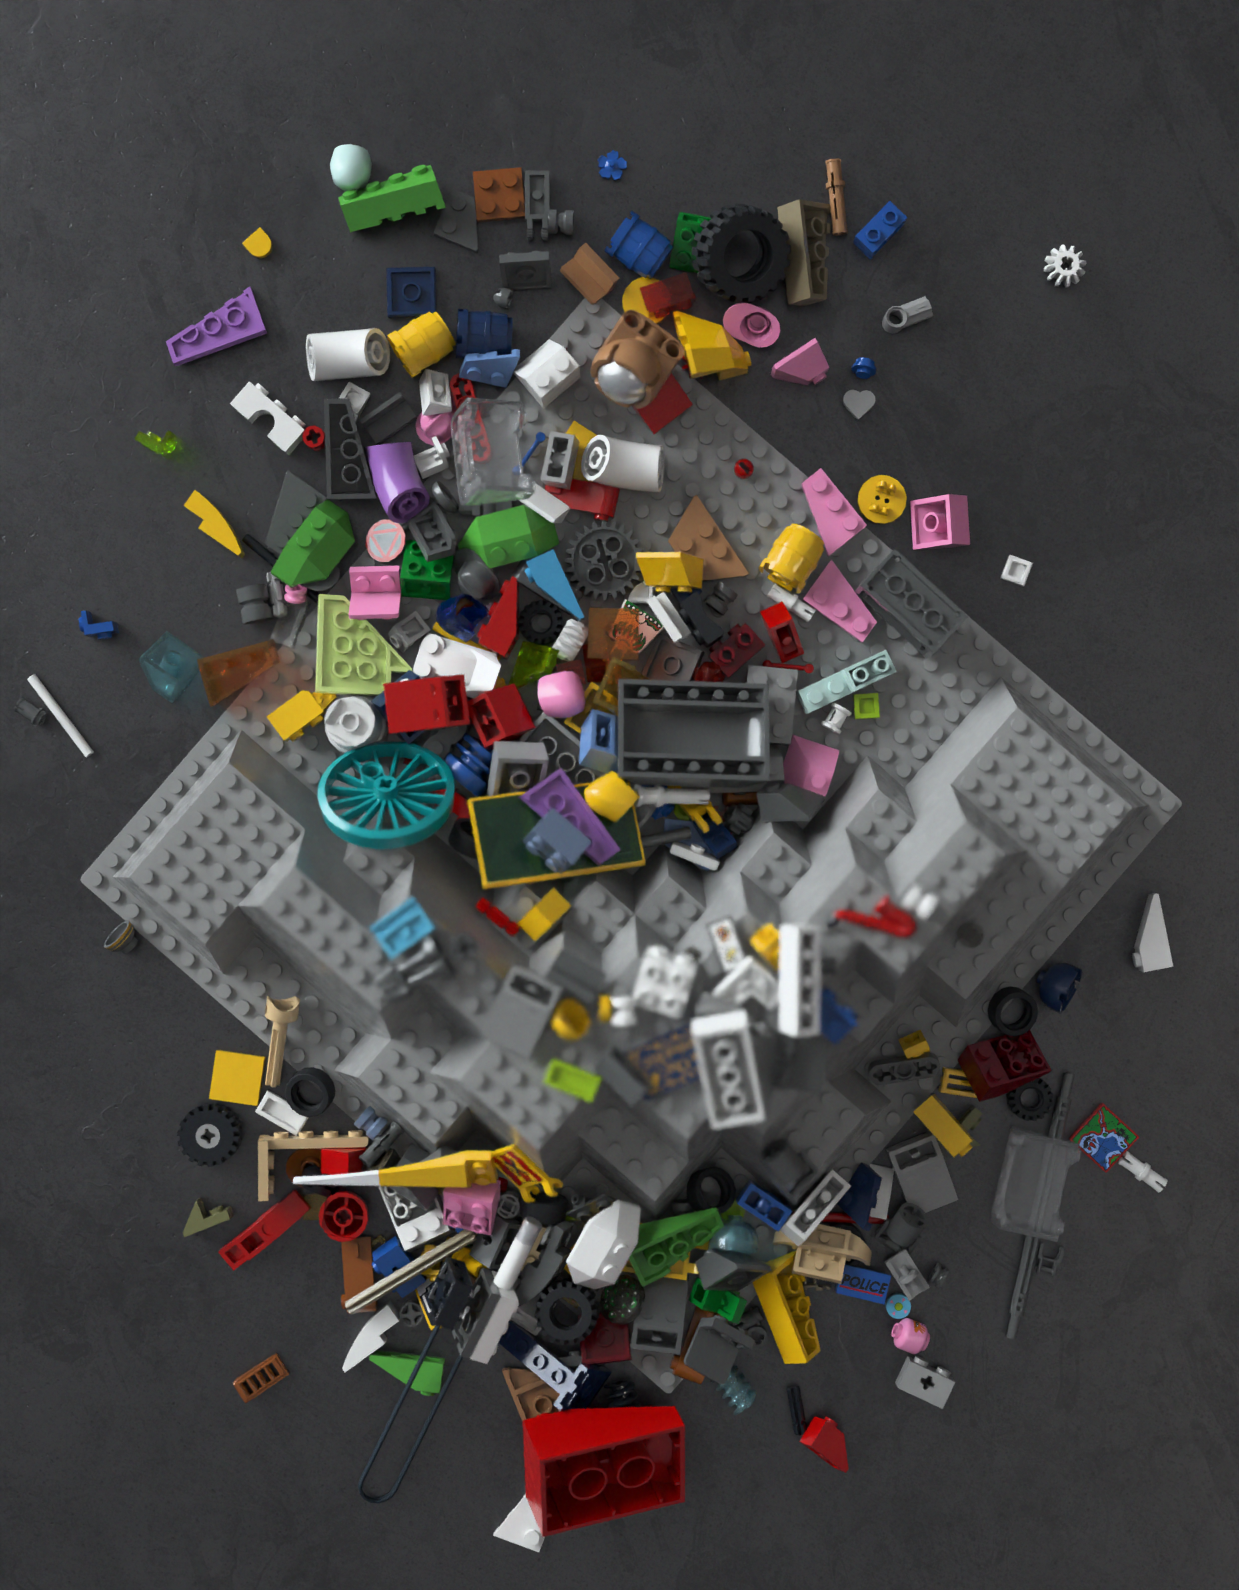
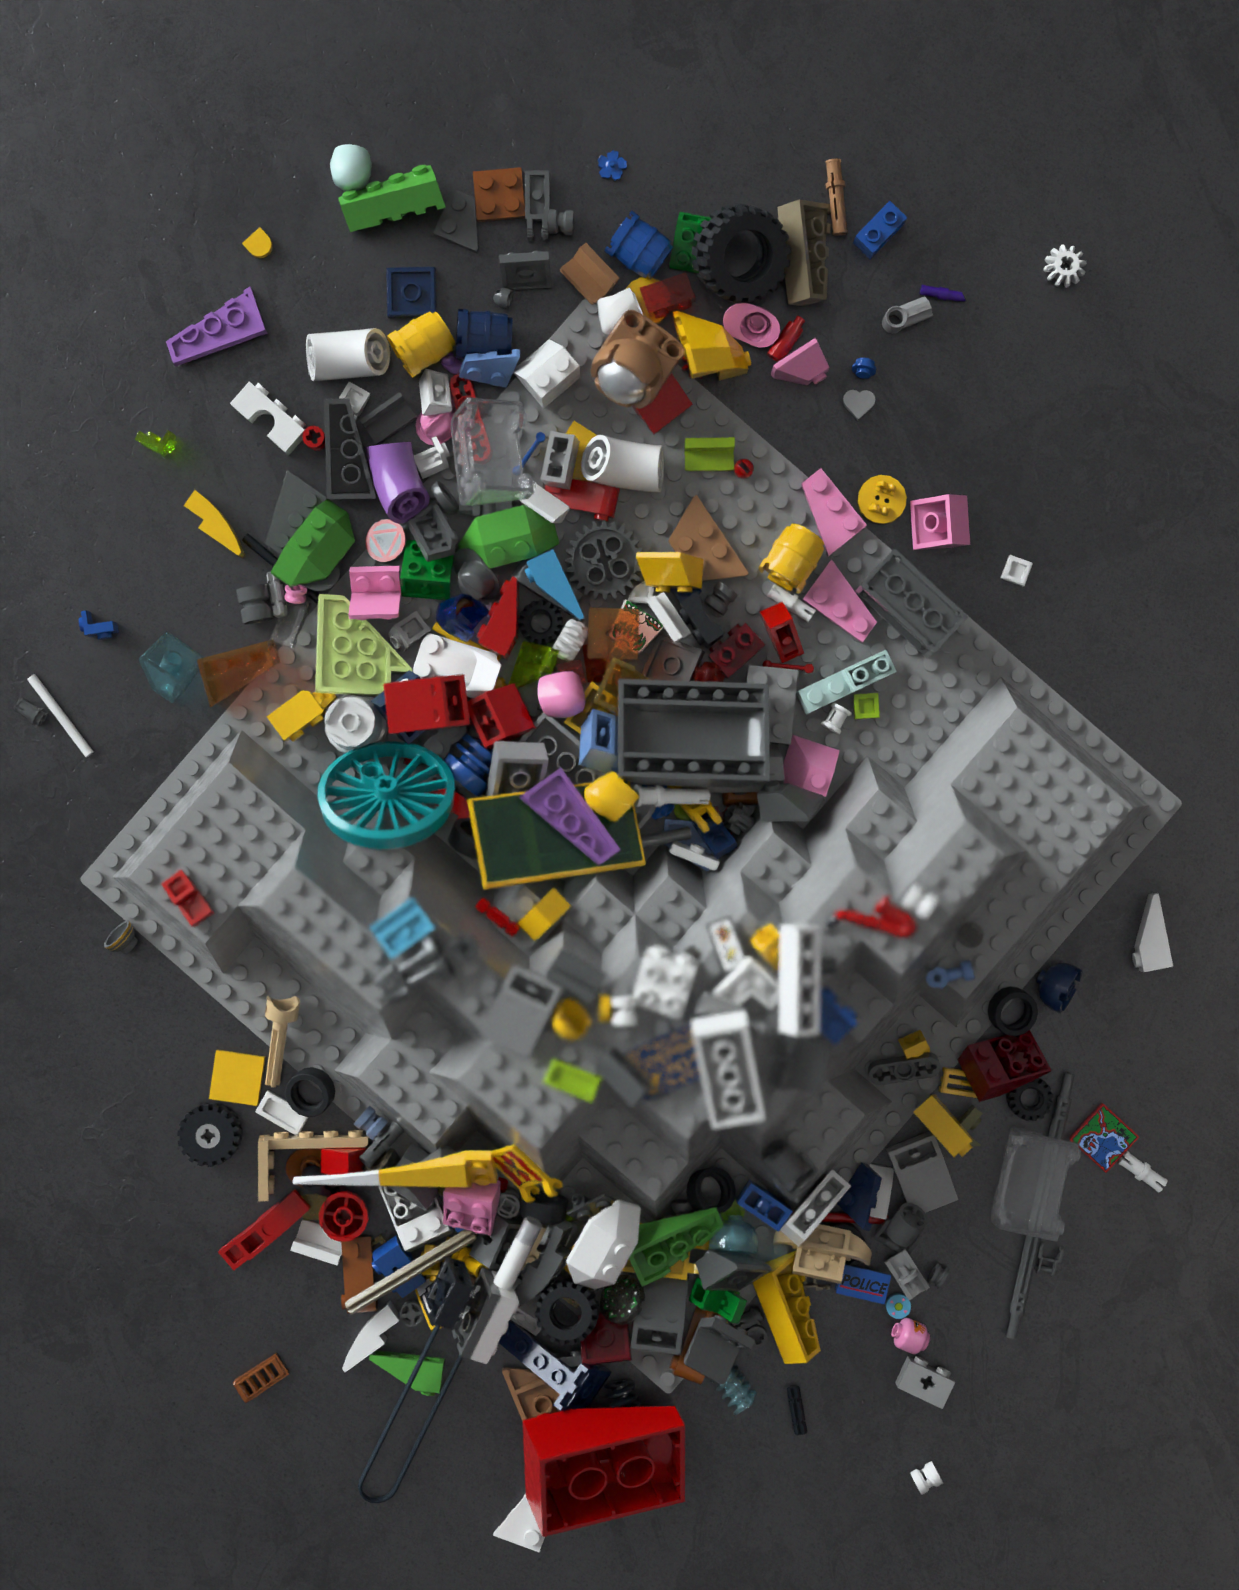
olive slope [183,1197,234,1237] -> none
sand blue brick [523,808,592,874] -> none
red slope [799,1416,849,1473] -> none
none -> red slope [161,869,215,928]
none -> white panel [290,1219,342,1265]
none -> medium lavender arm [441,352,462,375]
none -> white piece [597,288,643,336]
none -> lime panel [684,437,735,471]
none -> red cylinder [767,316,805,362]
none -> white wheel [910,1461,943,1495]
none -> dark purple piece [920,285,966,301]
none -> medium blue leg [926,960,975,989]

